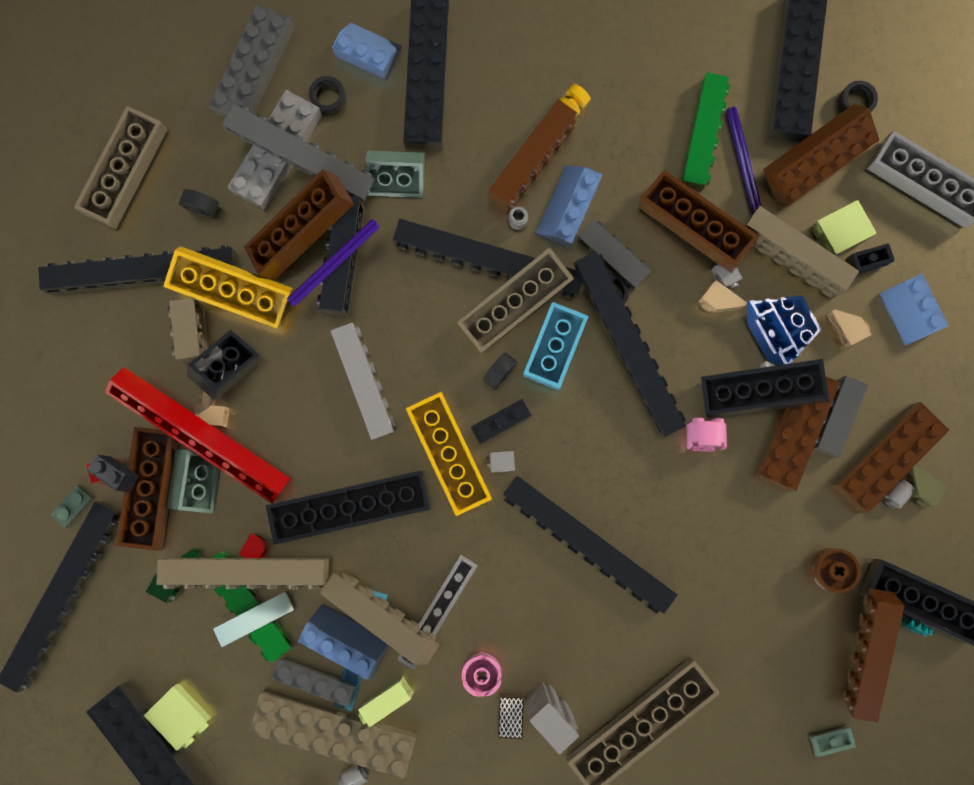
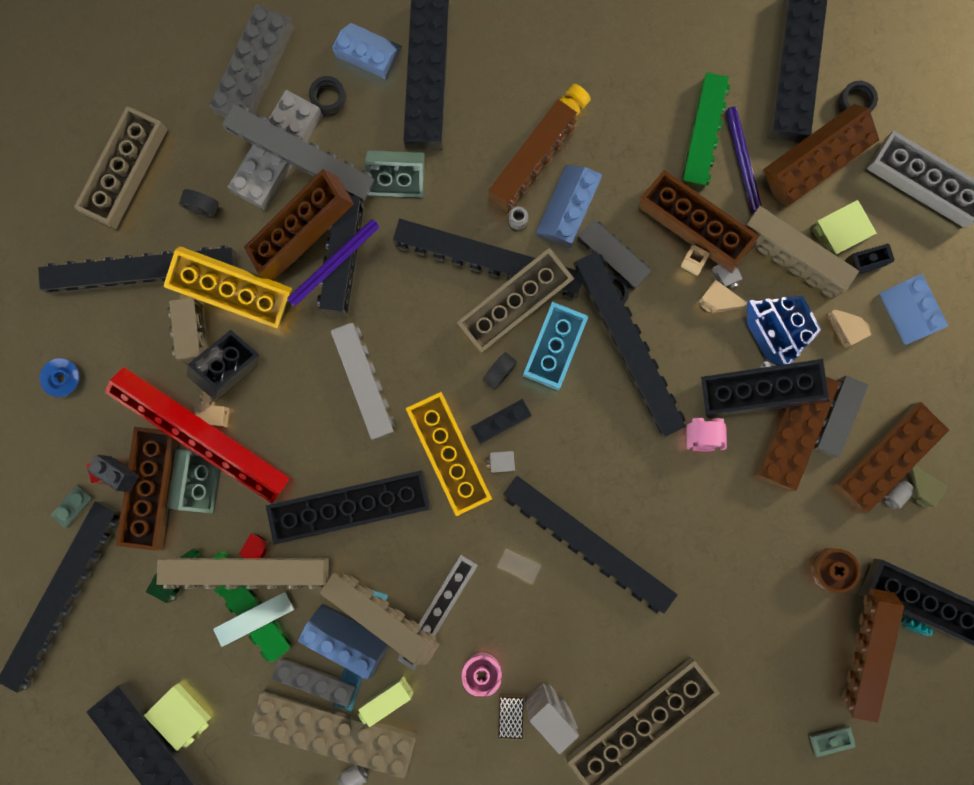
none -> blue dish [40,358,79,397]
none -> clear tile [497,548,541,583]
none -> tan brick [681,245,710,276]

